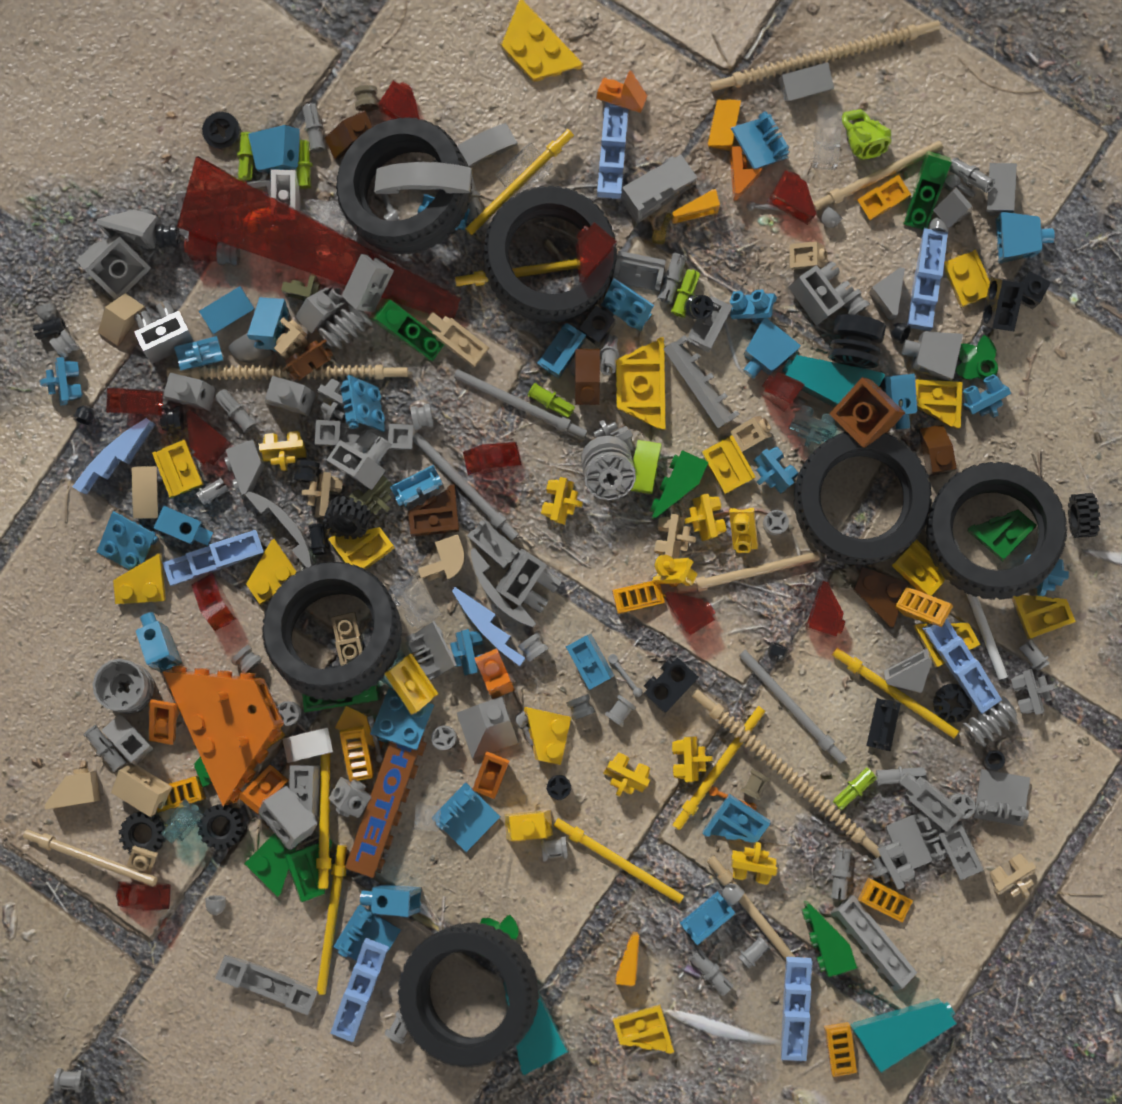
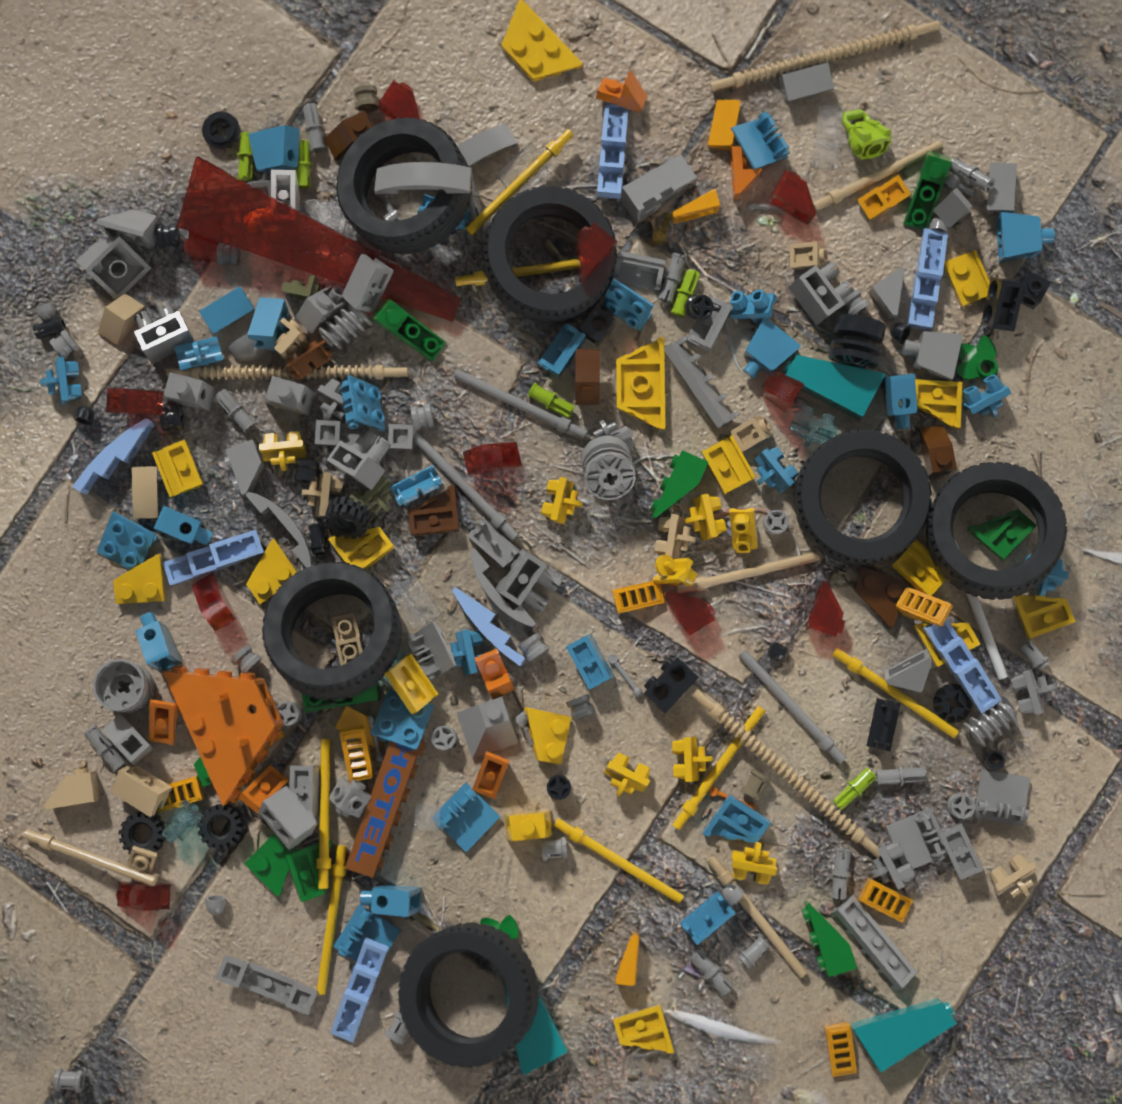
clear red slope [187,410,232,465] -> none
light grey pin [196,477,229,505] -> none
white slope [282,728,333,763] -> none
tan brick [418,534,465,582] -> none
tan hinge [426,312,489,368] -> none
light grey axle [600,334,619,375] -> none
light grey bush [605,695,636,727] -> none
lime slope [630,440,662,494] -> none
light blue slope [781,957,812,1061] -> none
light grey hinge [821,207,842,228] -> none
dark orange slope [830,377,905,448] -> none
light grey hinge [899,772,964,832] -> none
black tyre [1068,493,1100,538] -> none

